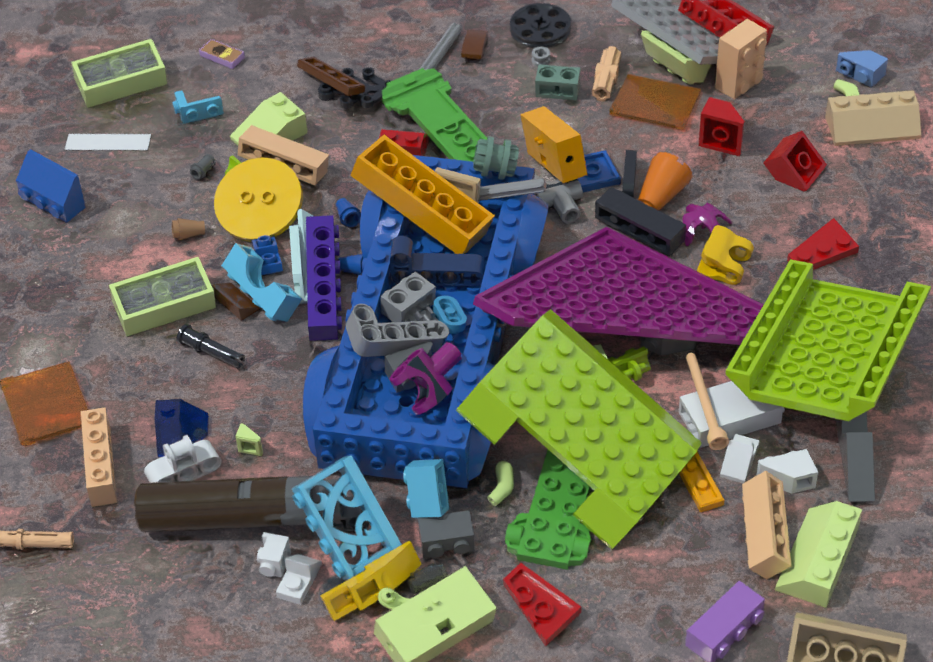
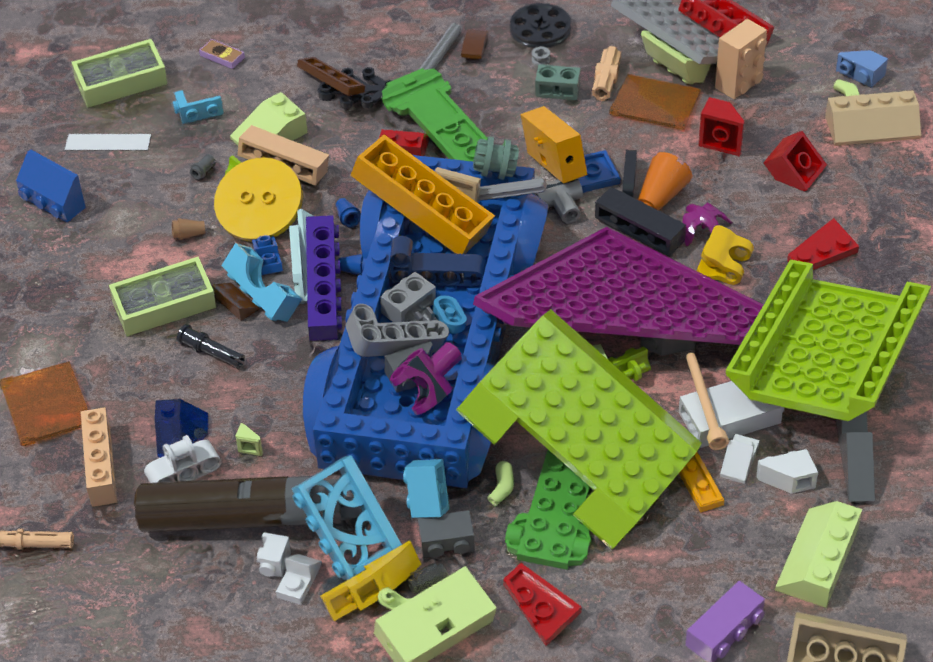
light nougat brick [742,471,791,580] -> none

